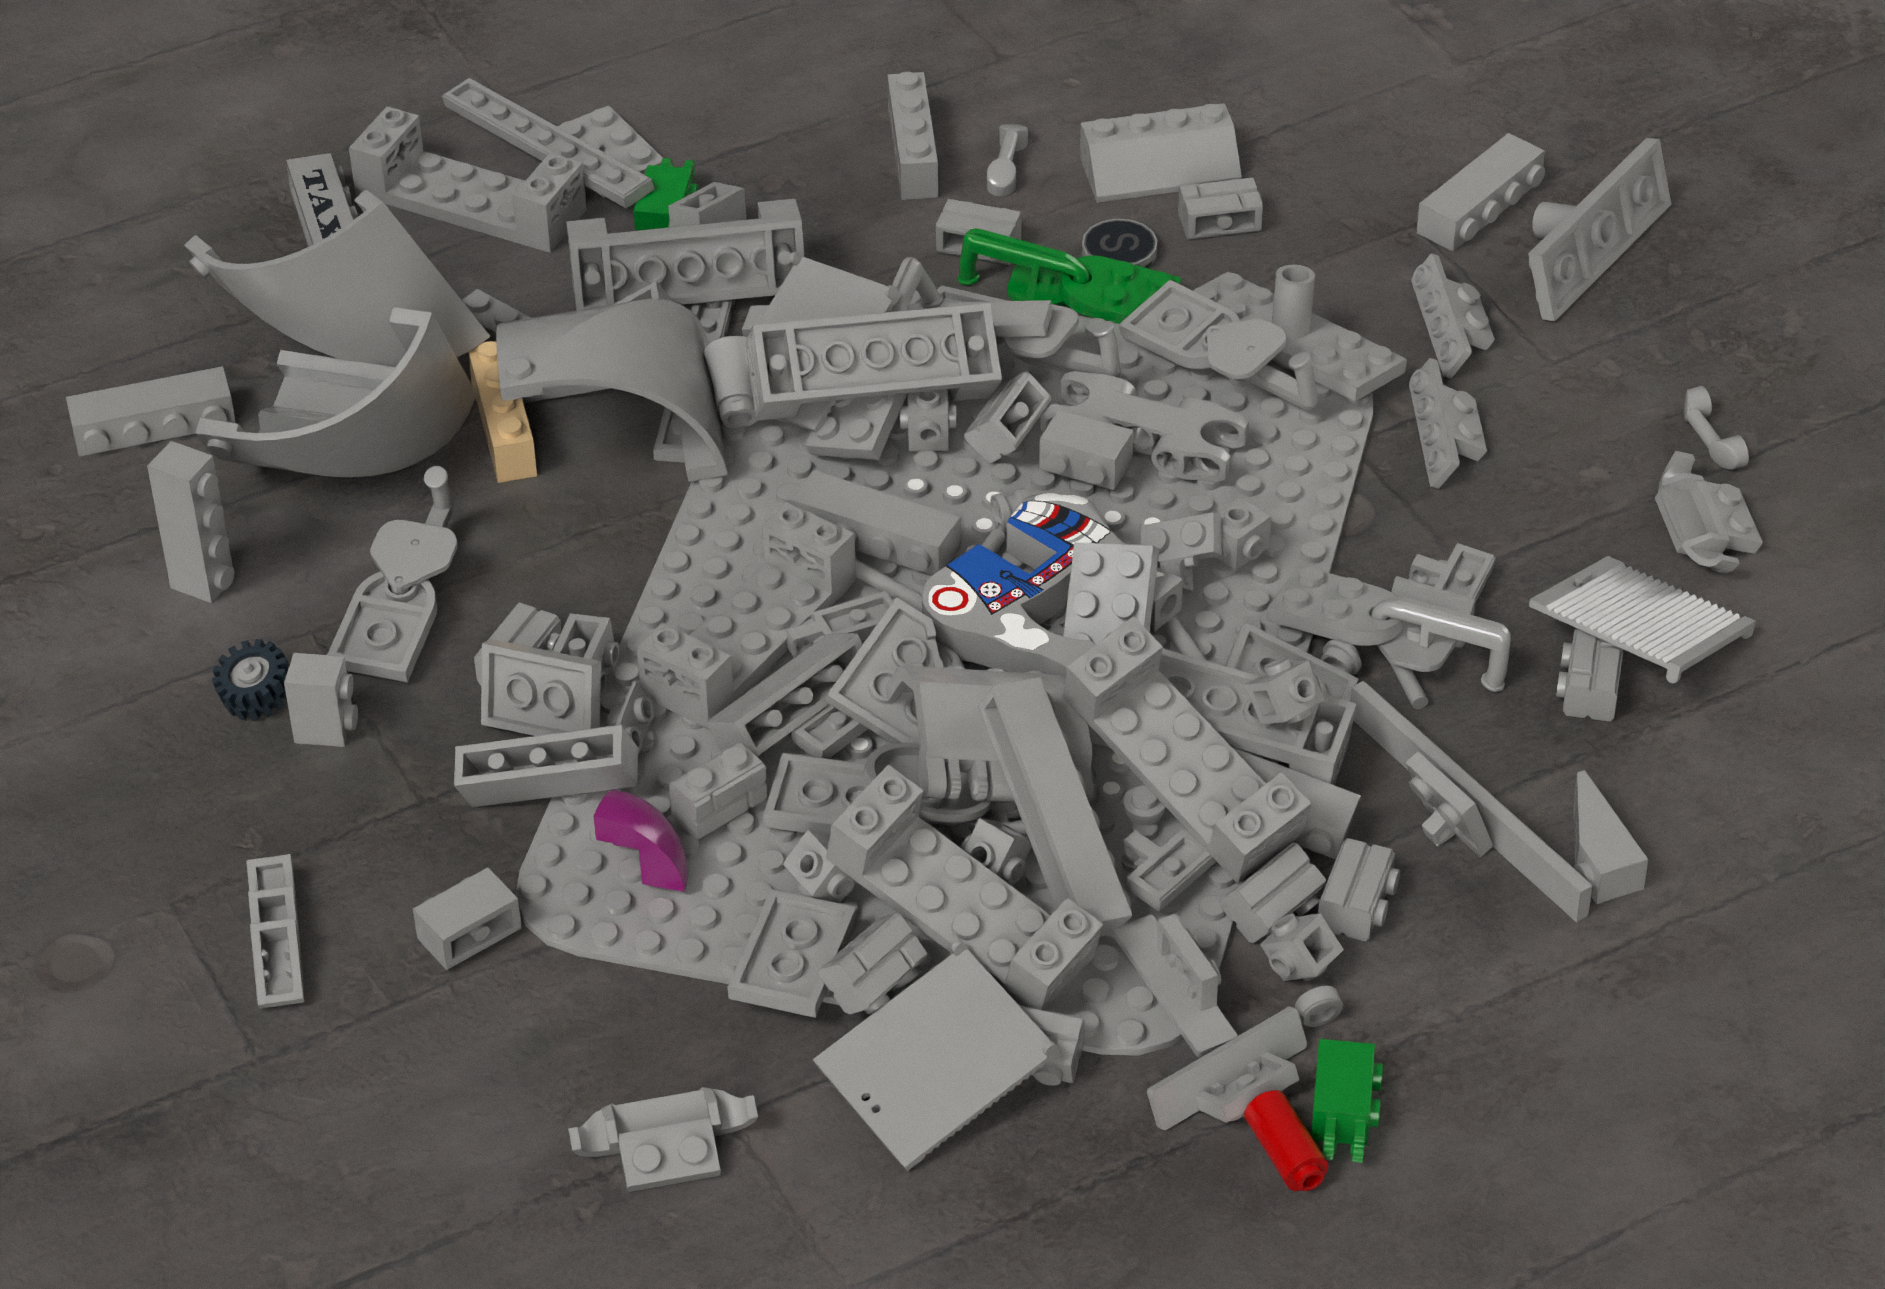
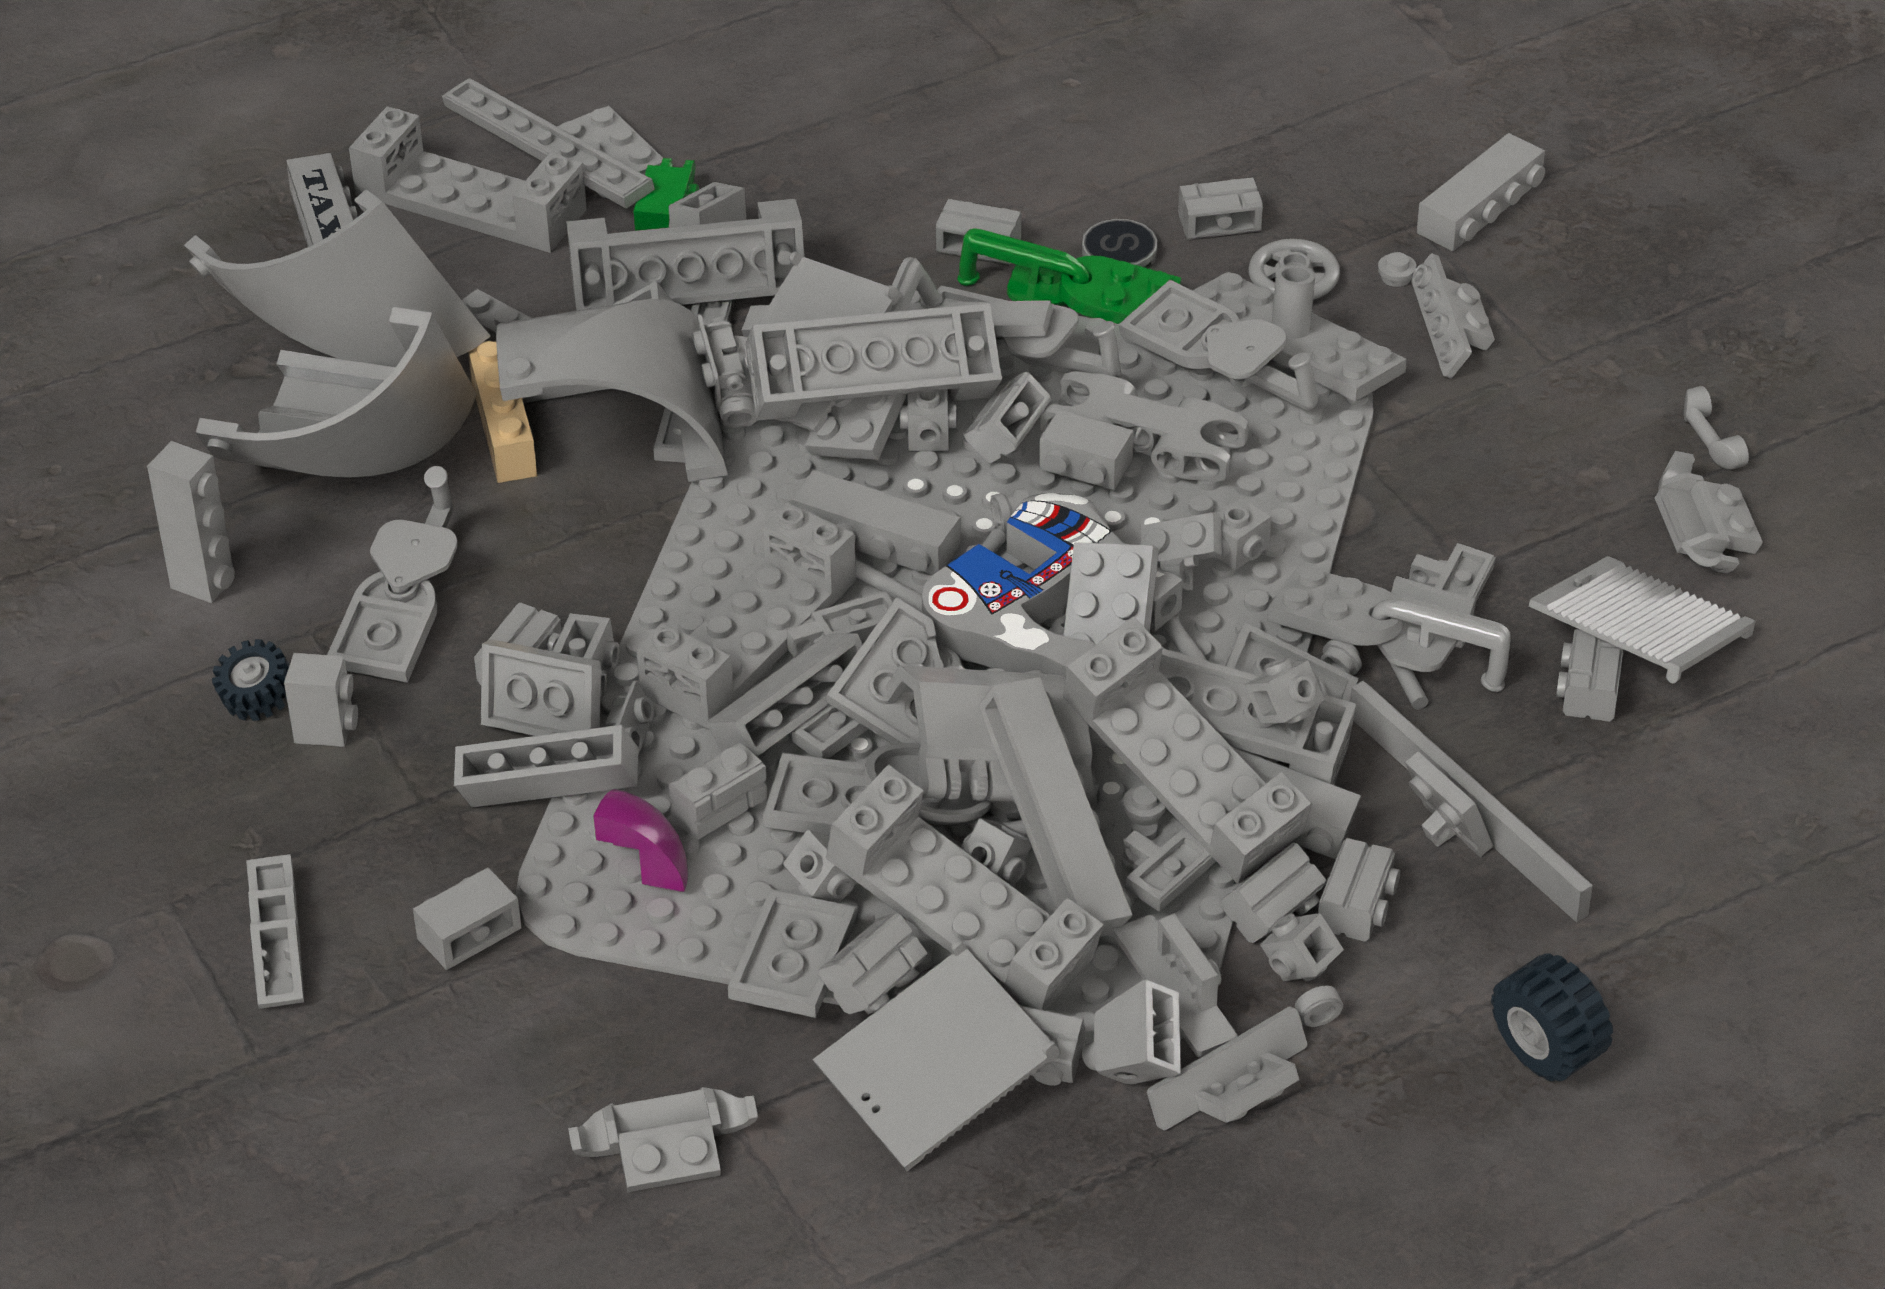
light grey brick [66,366,236,457] -> none
light grey brick [887,72,938,200] -> none
light grey bar [987,124,1029,197] -> none
light grey slope [1080,103,1242,203] -> none
red brick [1244,1090,1328,1191] -> none
green hinge [1311,1039,1383,1163] -> none
light grey bracket [1409,358,1487,489] -> none
light grey plate [1528,138,1672,322] -> none
light grey slope [1573,770,1648,904] -> none
none -> light grey hinge [692,314,746,402]
none -> light grey torso [1082,979,1181,1084]
none -> light grey plate [1248,239,1340,300]
none -> light grey plate [1378,252,1416,287]
none -> black wheel [1491,953,1613,1082]

